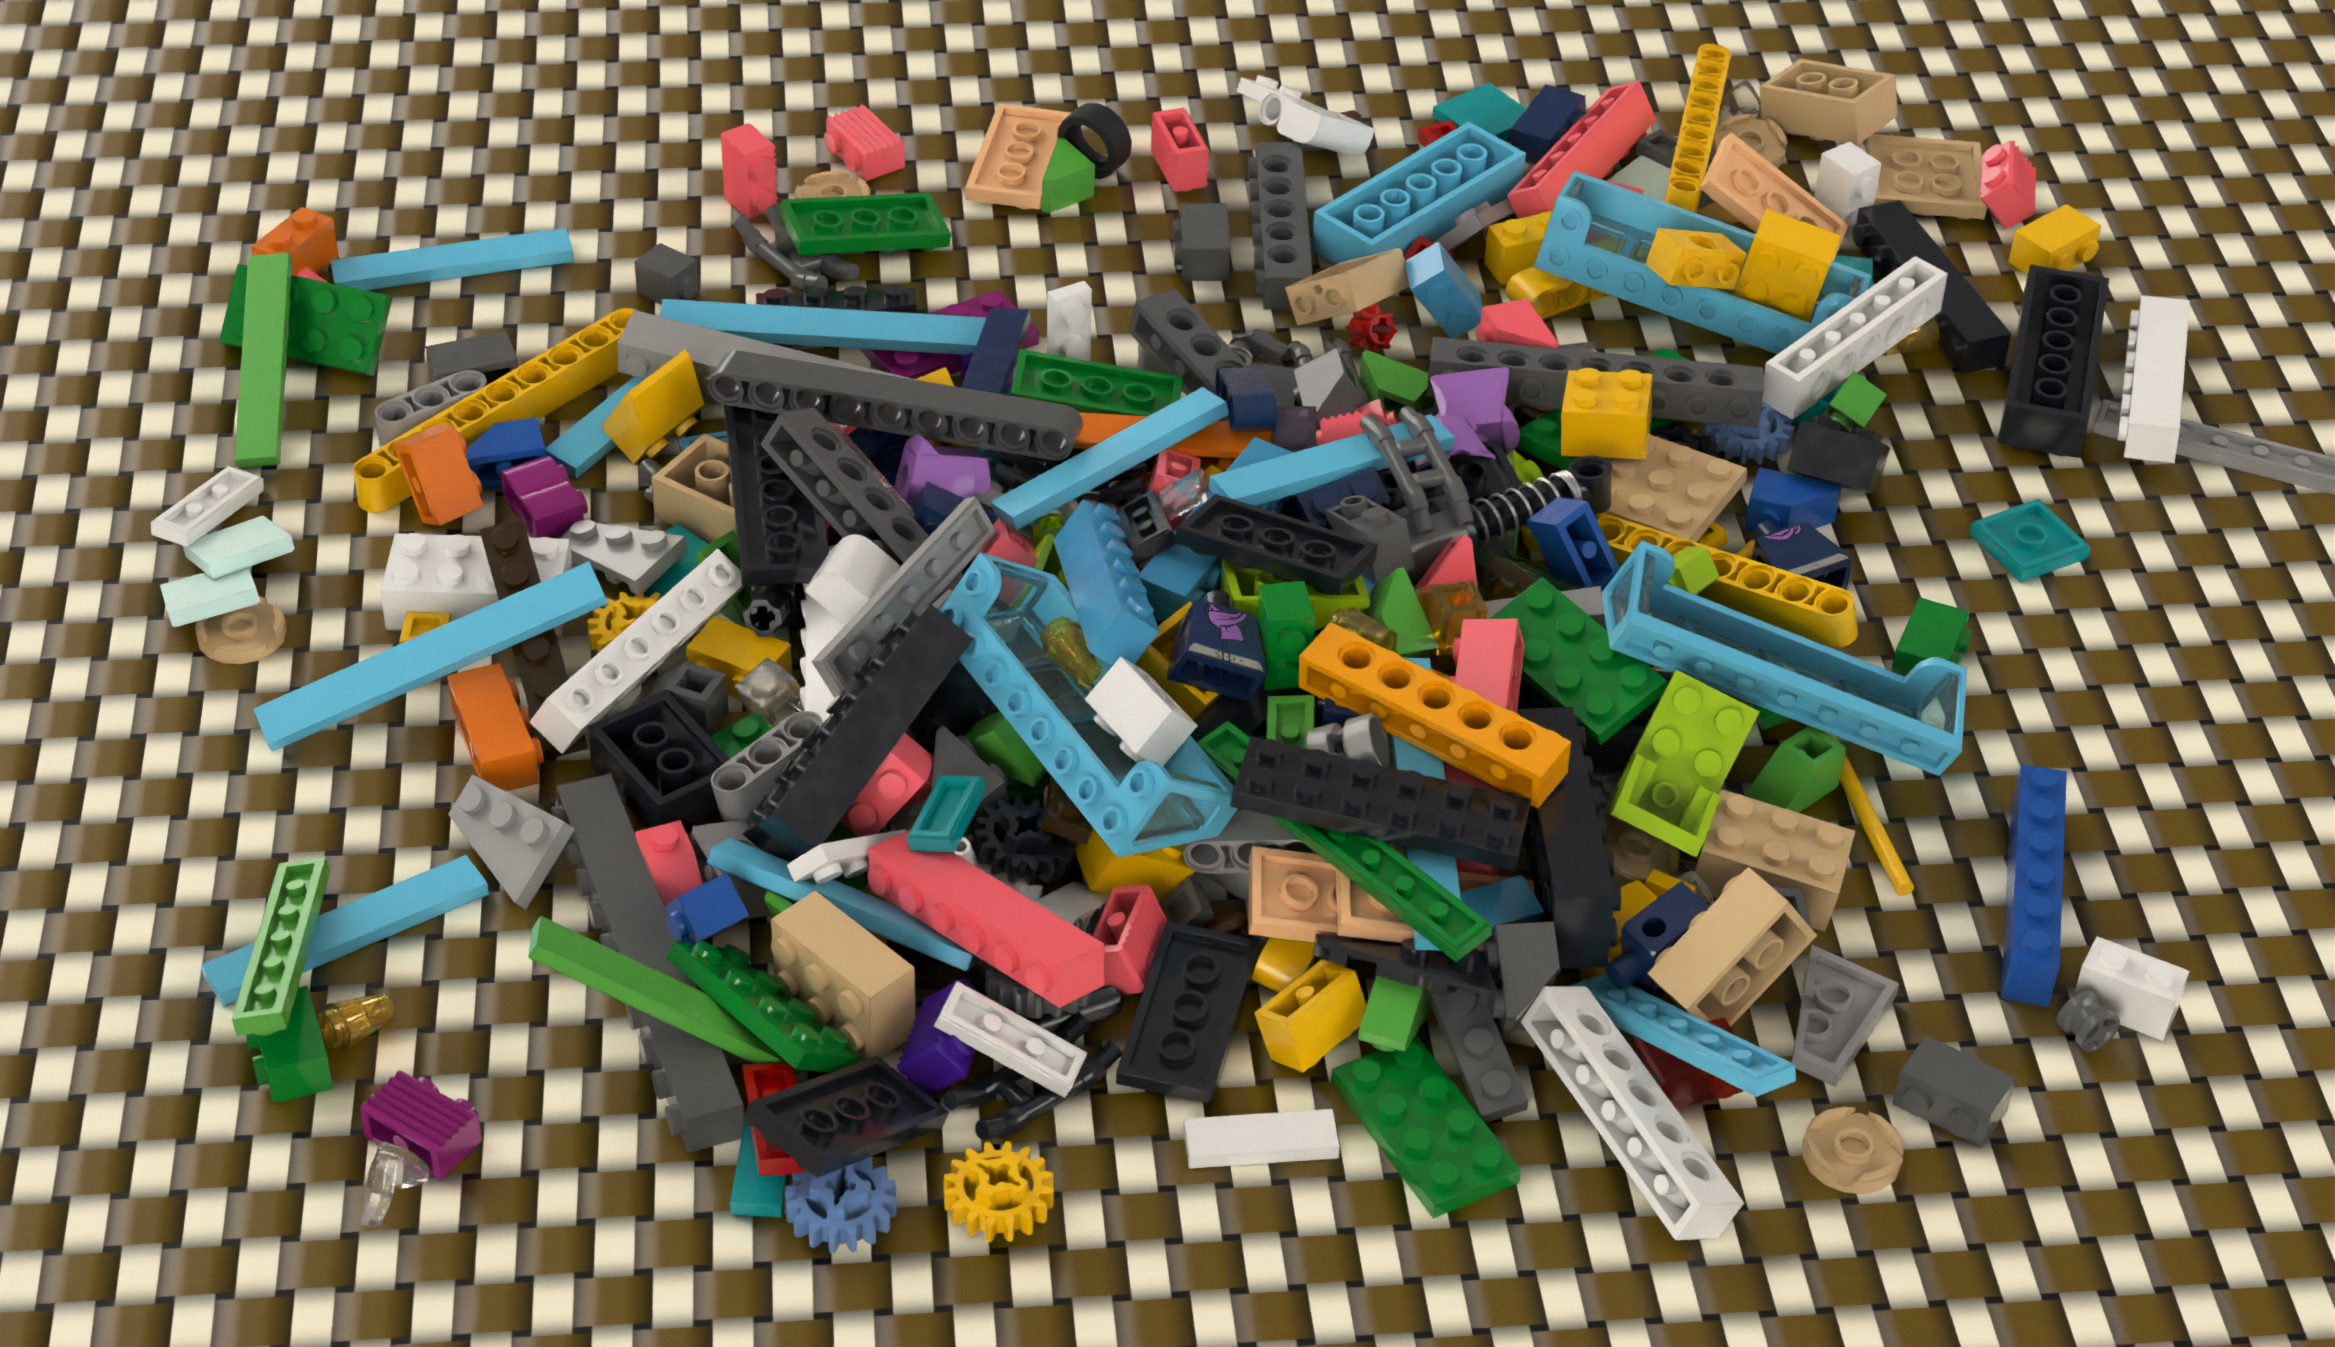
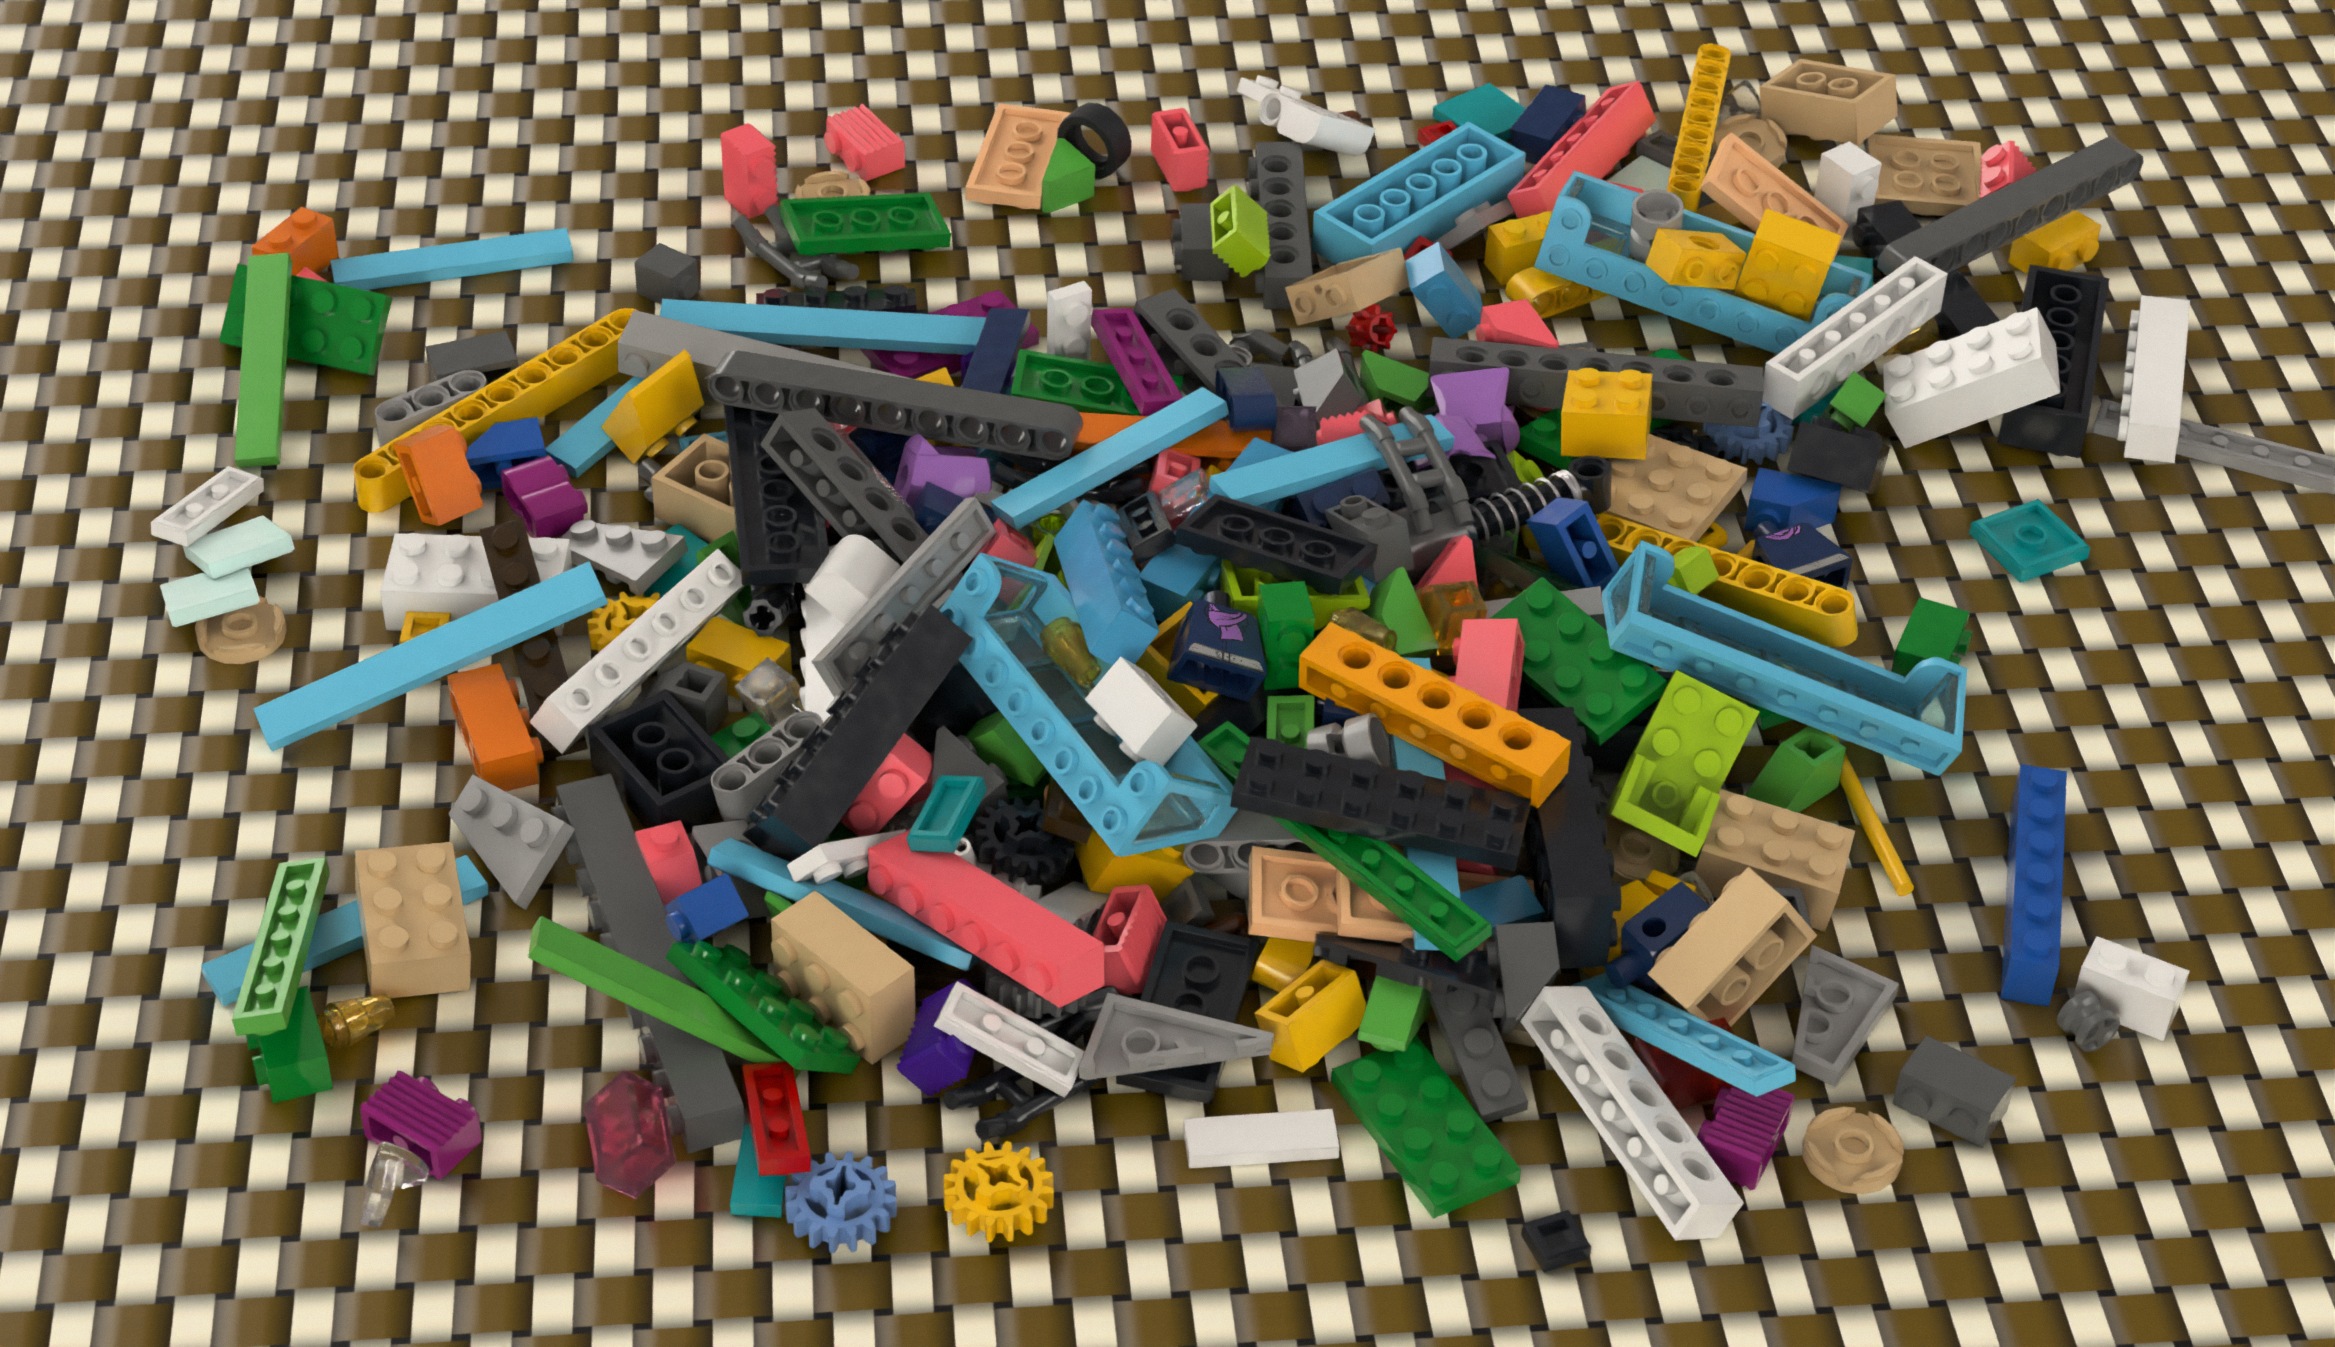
black plate [743,1056,949,1178] -> none
none -> tan brick [355,842,471,1000]
none -> clear pink brick [584,1069,676,1198]
none -> light grey wing [1079,993,1274,1080]
none -> magenta plate [1091,308,1183,416]
none -> lime brick [1210,185,1271,277]
none -> black tile [1521,1210,1591,1273]
none -> light grey wheel [1629,189,1684,263]
none -> magenta brick [1697,1085,1795,1190]
none -> dark grey beam [1878,136,2144,276]
none -> white brick [1883,307,2060,449]

